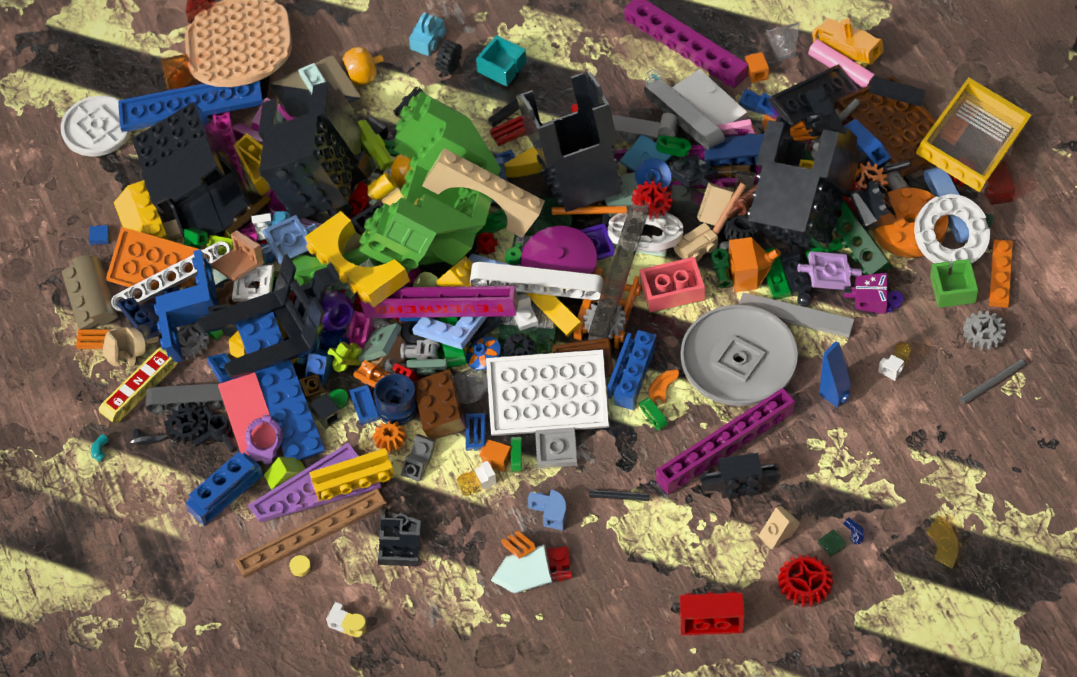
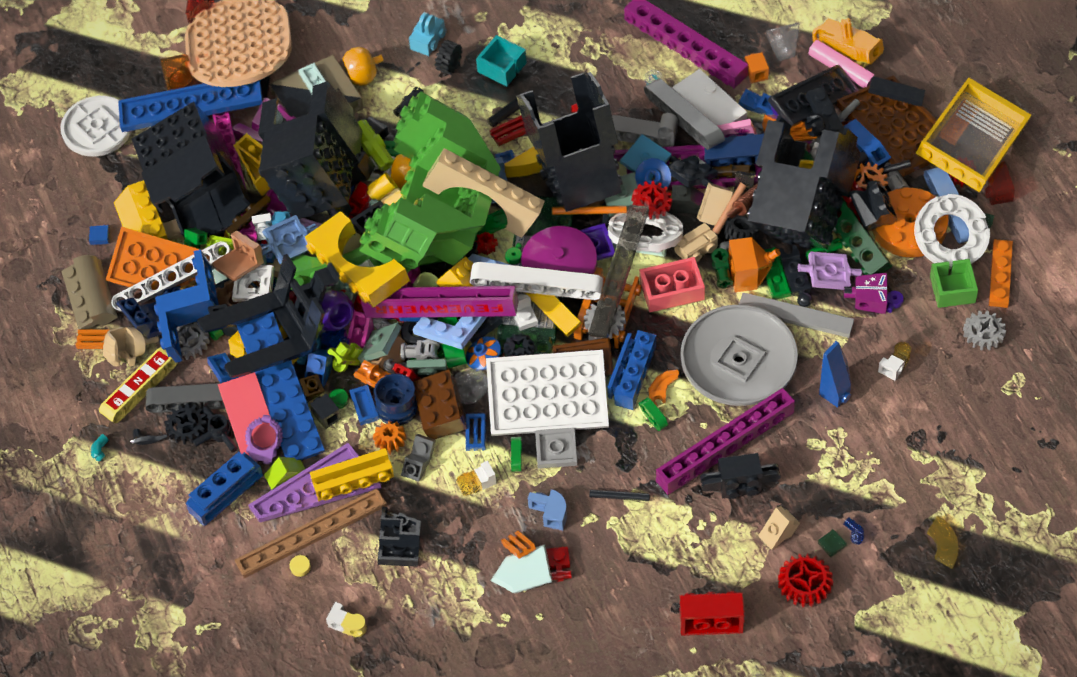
orange brick [480,440,511,472] -> none
green beam [655,135,691,157] -> none
dark grey bar [960,359,1026,405] -> none

